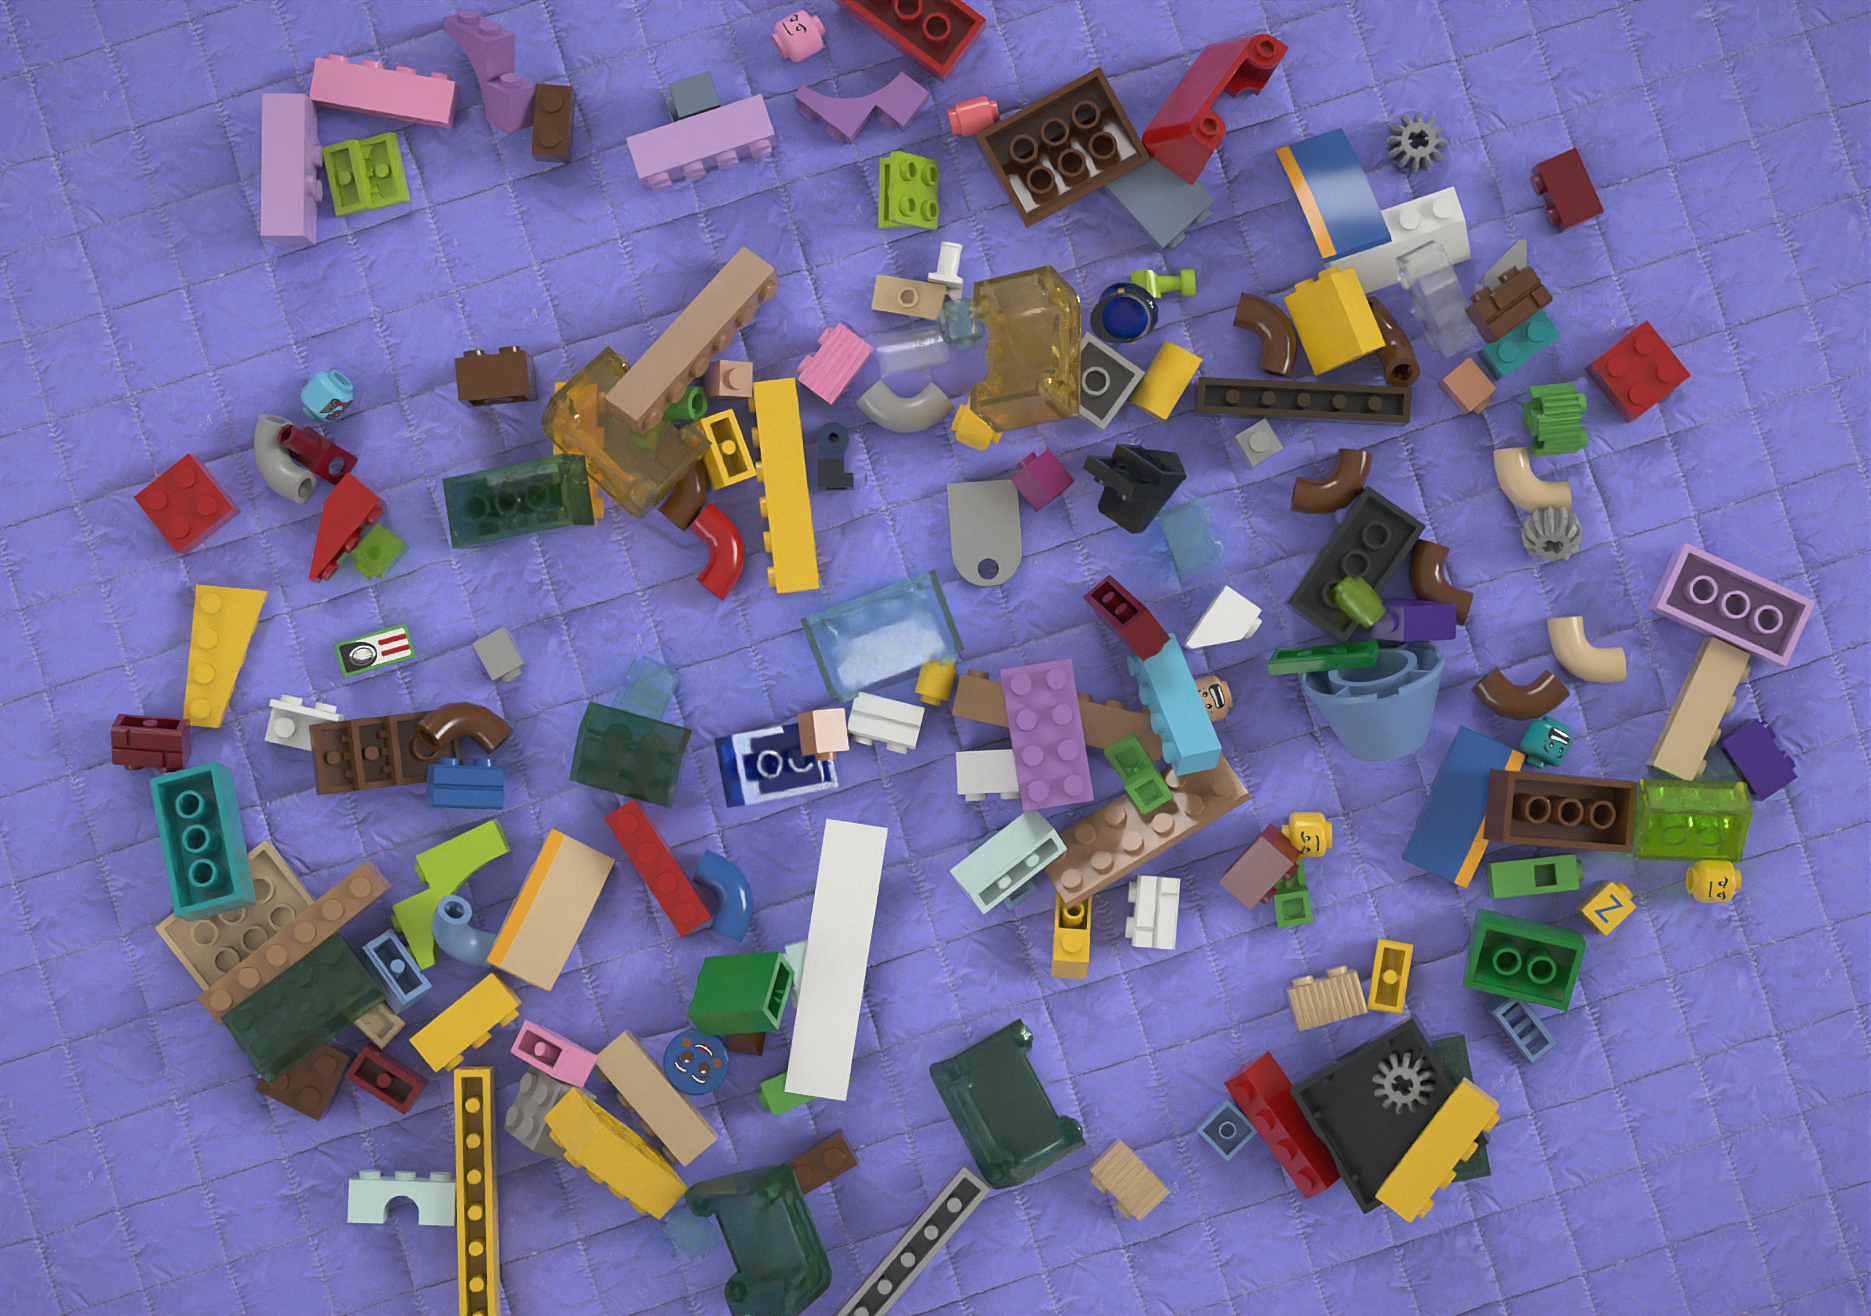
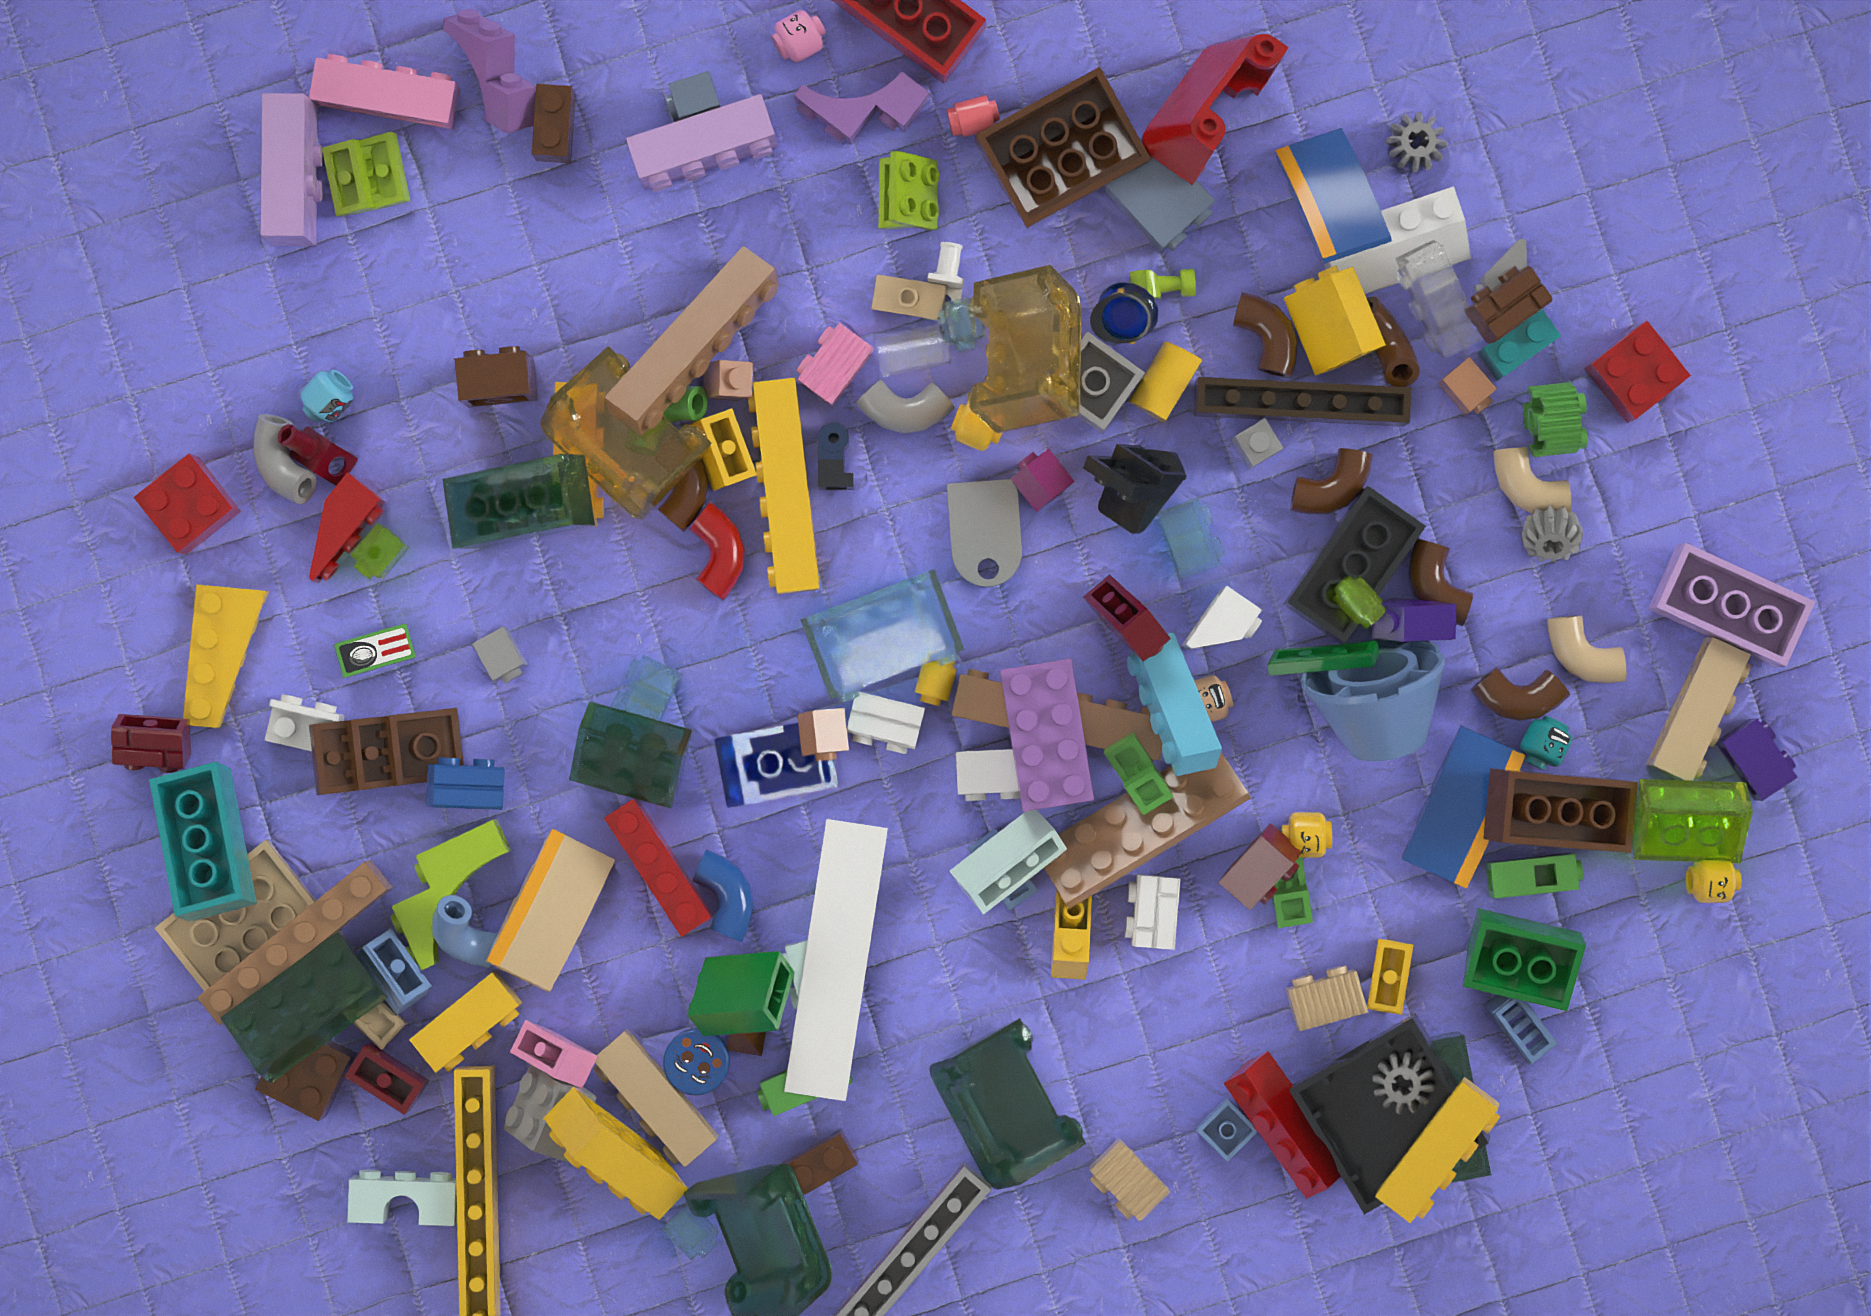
reddish brown cylinder [414,701,514,755] -> none
dark red brick [1530,147,1604,234] -> none
yellow brick [1575,880,1636,936] -> none

